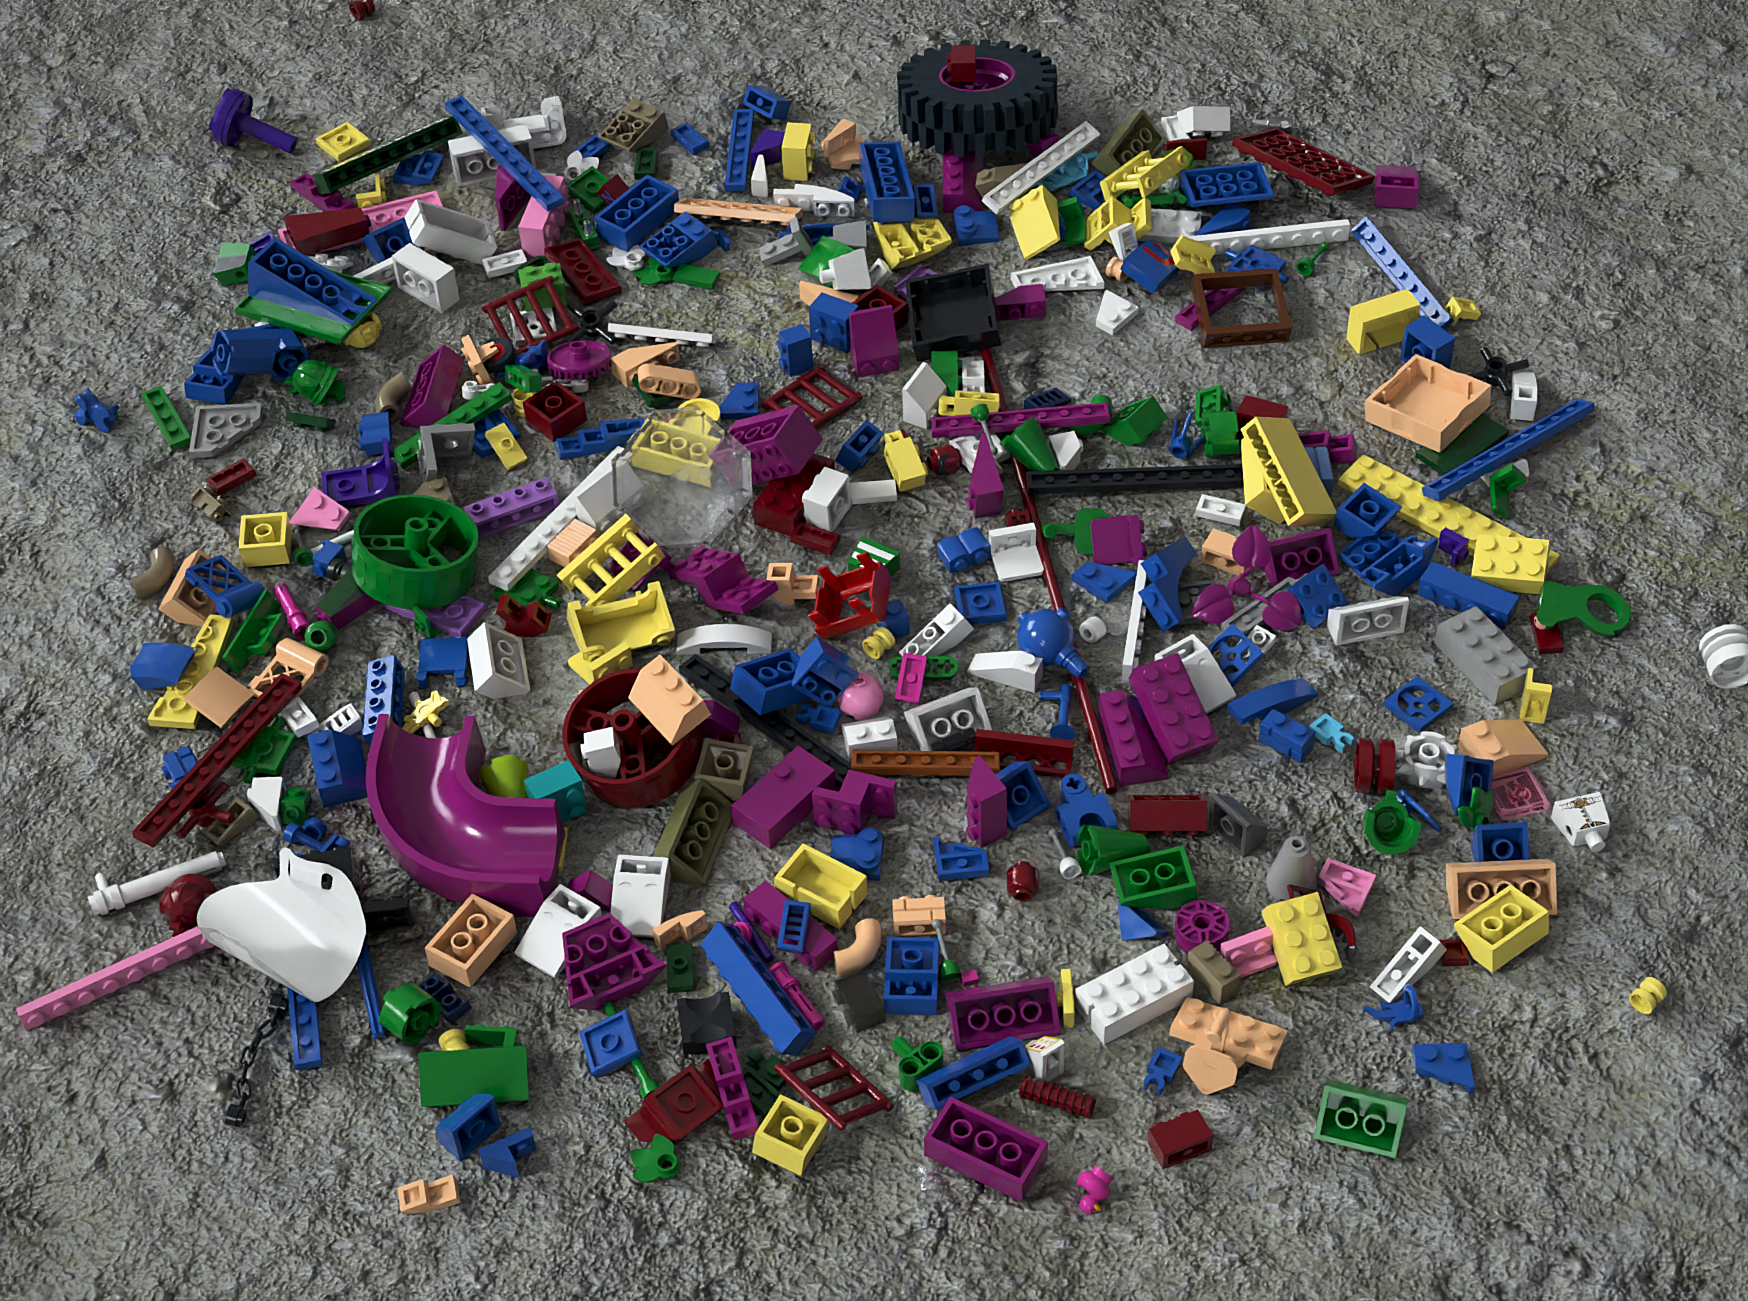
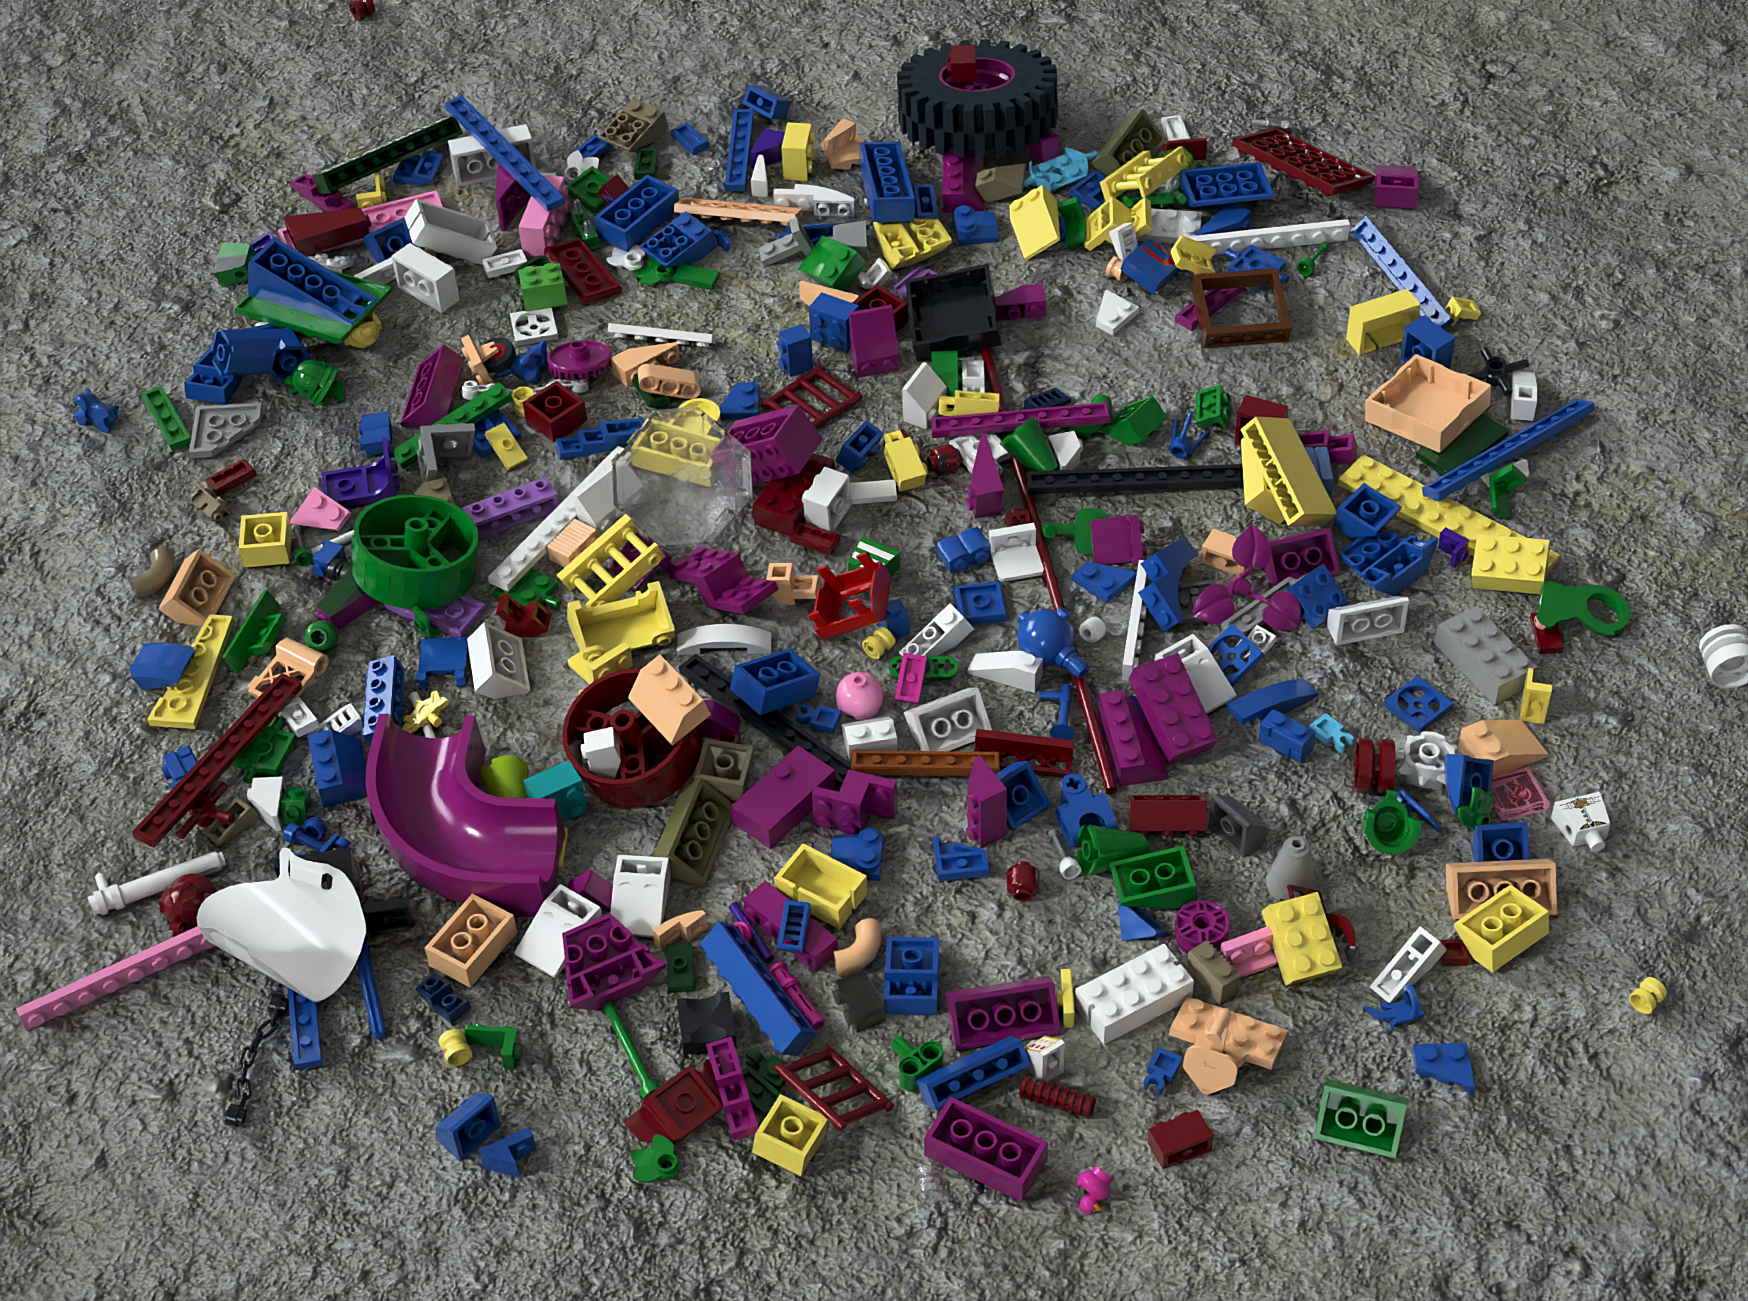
light nougat slope [184,666,254,728] -> none
blue piece [185,554,265,618] -> none
dark purple piece [209,88,298,154] -> none
dark pink pin [274,584,311,640] -> none
dark green plate [285,412,336,432] -> none
light yellow tile [316,122,371,162] -> none
dark tan cylinder [375,371,413,422] -> none
green brick [378,981,441,1045] -> none
light nougat slope [397,1174,461,1214] -> none
green tile [418,1045,530,1107] -> none
white windscreen [481,96,566,149] -> none
dark red bar [482,275,579,356] -> none
green piece [505,364,553,393] -> none
black bar [566,300,618,345] -> none
blue tile [579,1009,643,1079] -> none
blue slope [792,637,859,707] -> none
white torso [819,248,872,290] -> none
blue slope [836,176,863,201] -> none
light nougat brick [892,895,946,937] -> none
black axle [930,728,976,751] -> none
hinge [932,919,961,981] -> none
dark pink piece [960,970,979,987] -> none
hinge [970,404,998,456] -> none
white plate [982,121,1100,214] -> none
white wing [1011,256,1104,291] -> none
white slope [1177,106,1230,137] -> none
white plate [1195,494,1246,526] -> none
green brick [1200,410,1239,457] -> none
bright pink wing [1318,858,1376,917] -> none
blue brick [1417,562,1519,630] -> none

